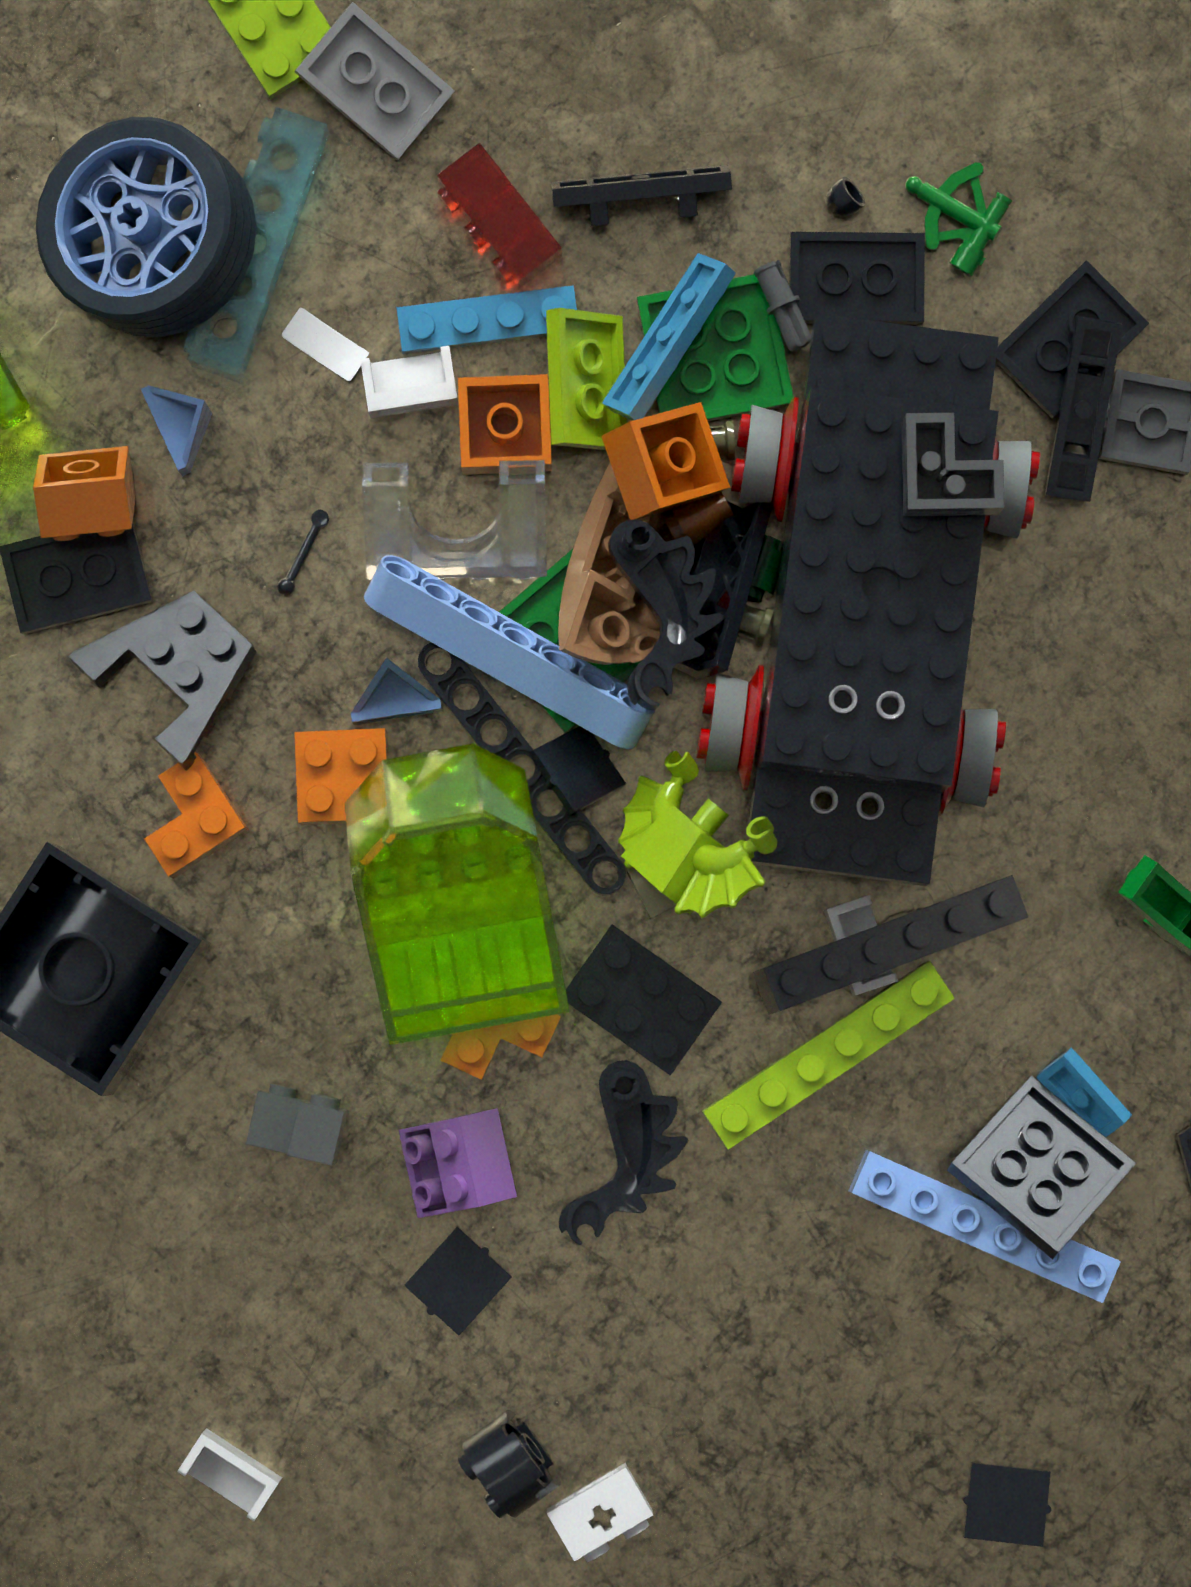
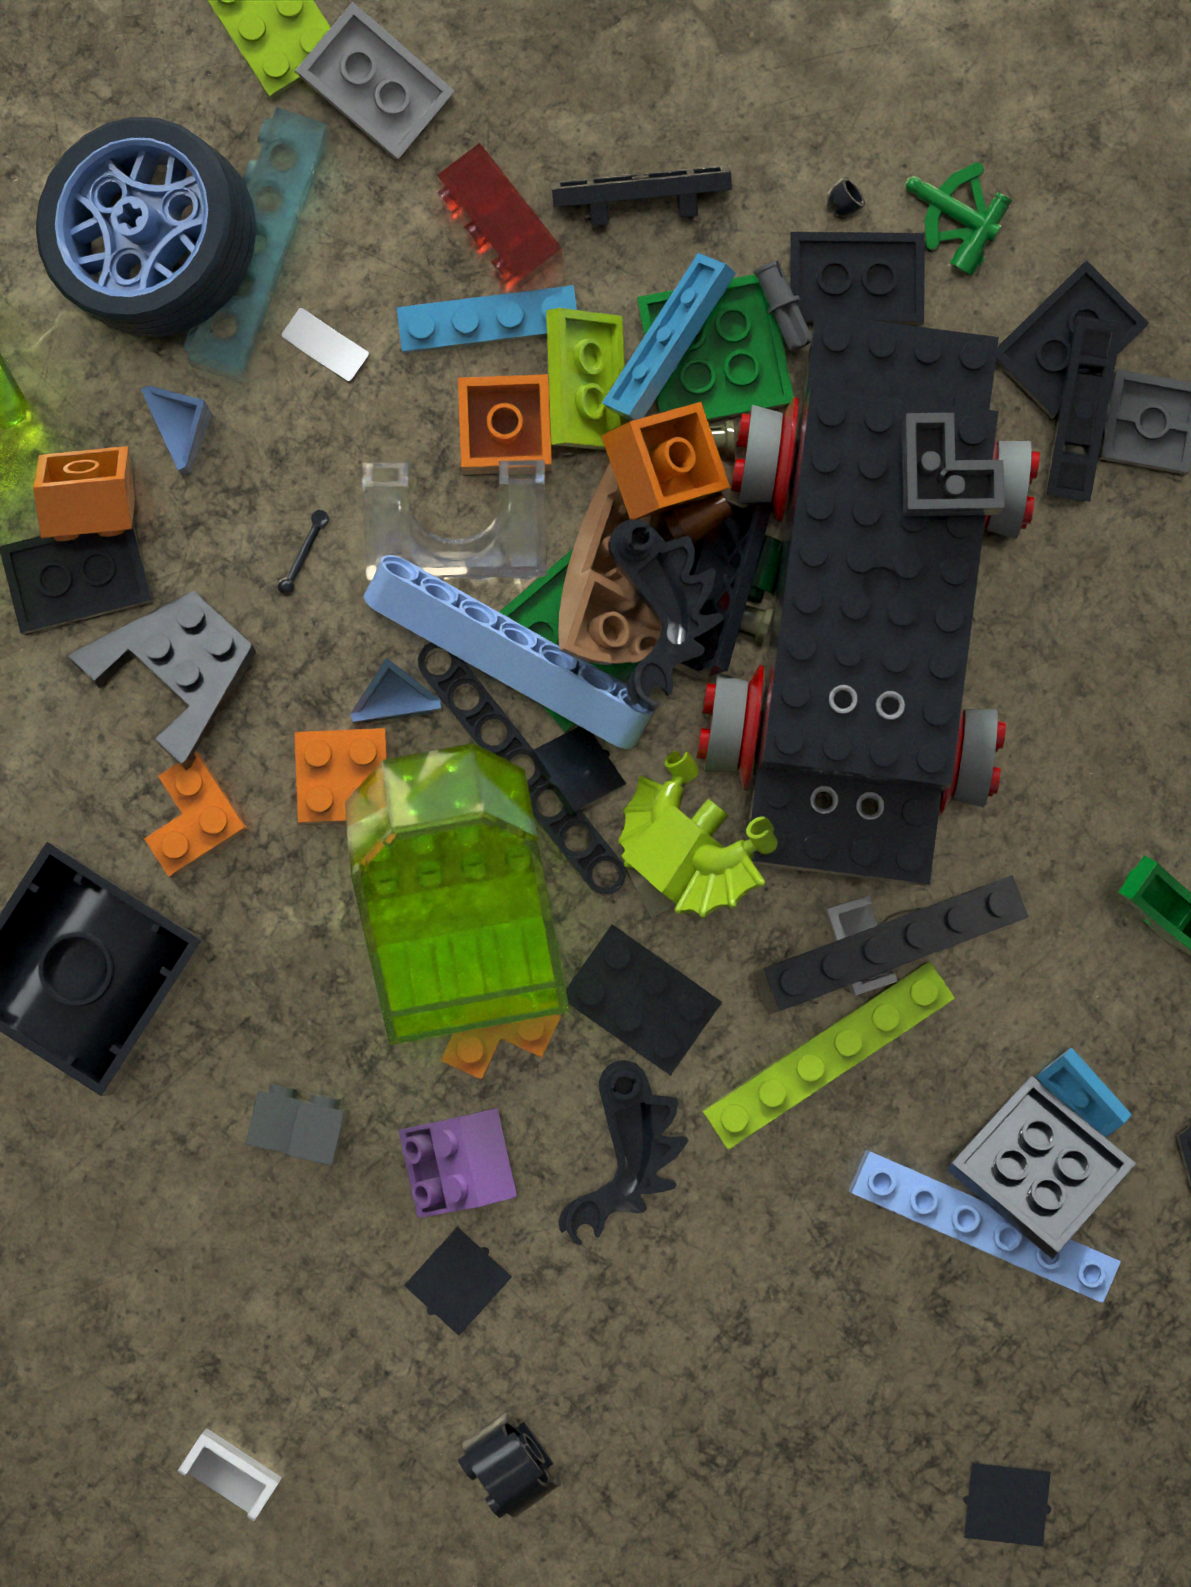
white panel [360,346,459,418] -> none
white brick [547,1463,653,1562] -> none

